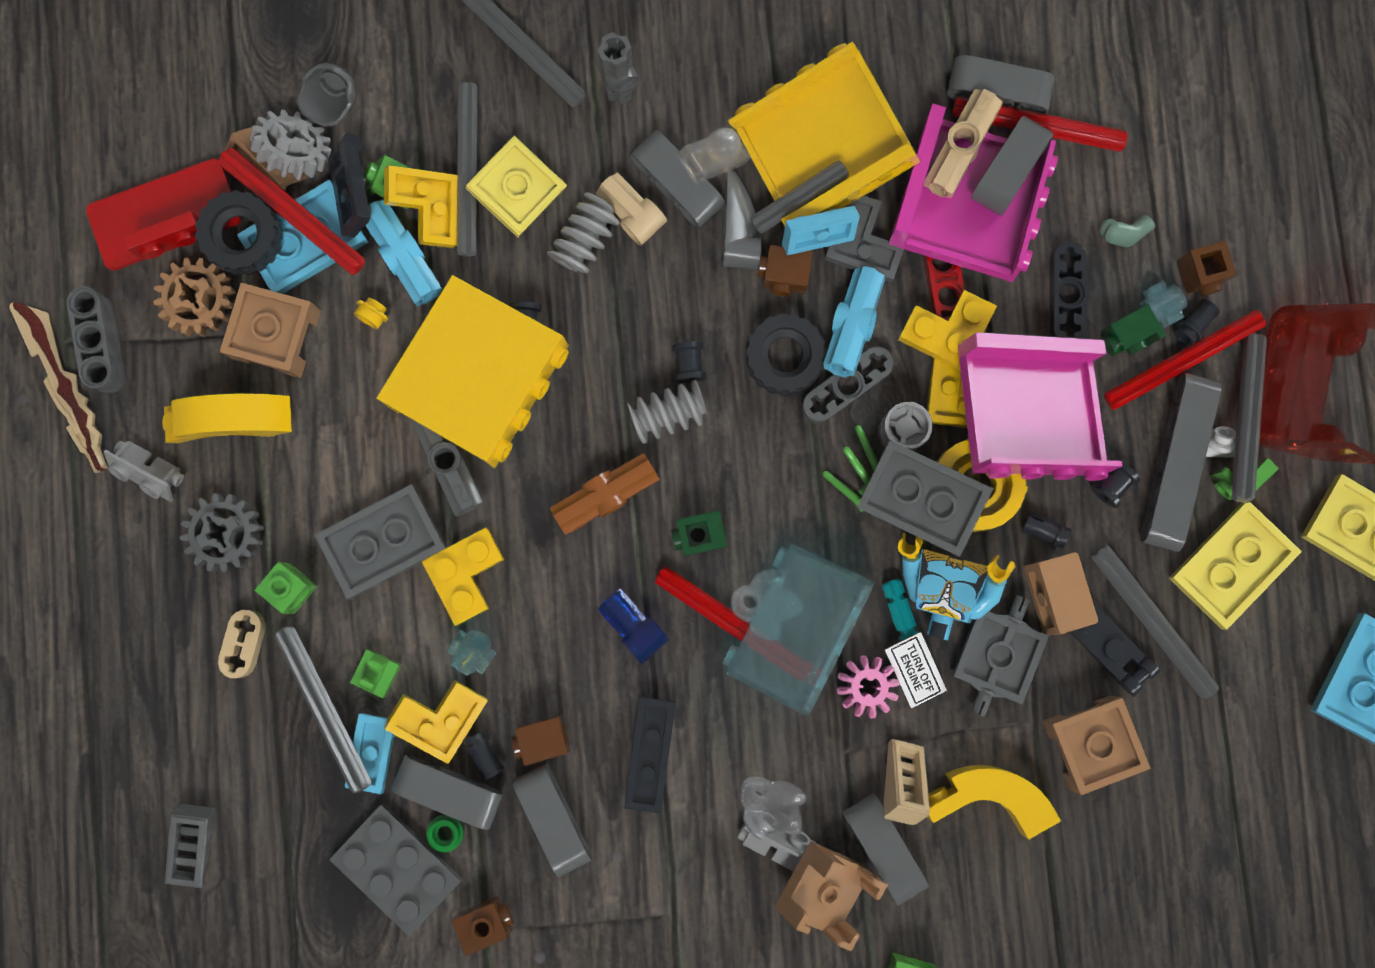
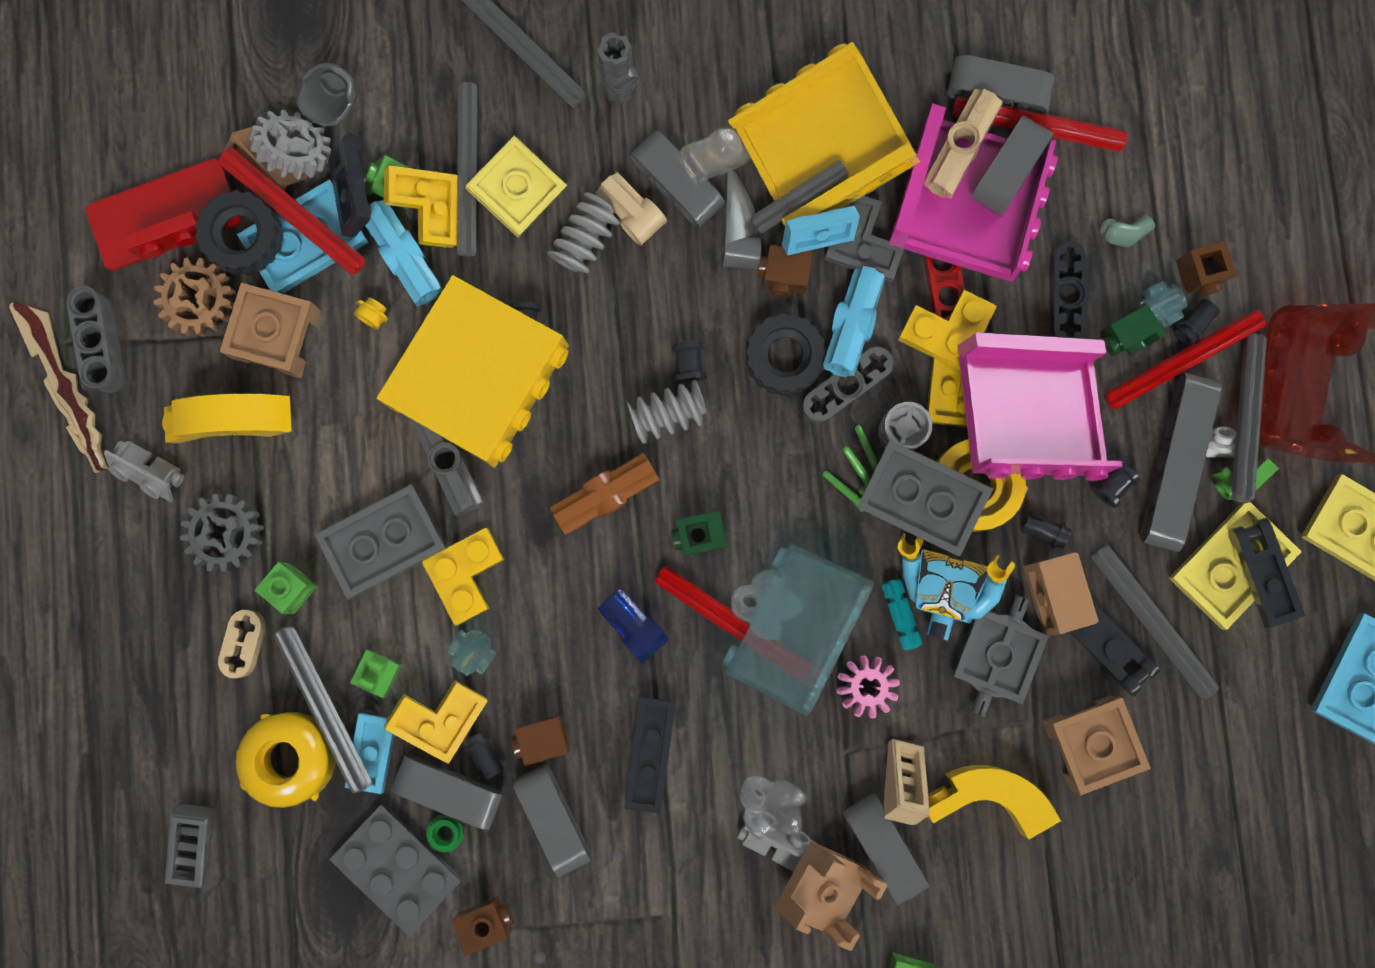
white sticker [885,632,947,708] -> none
none -> yellow piece [236,712,336,808]
none -> black plate [1228,518,1305,628]

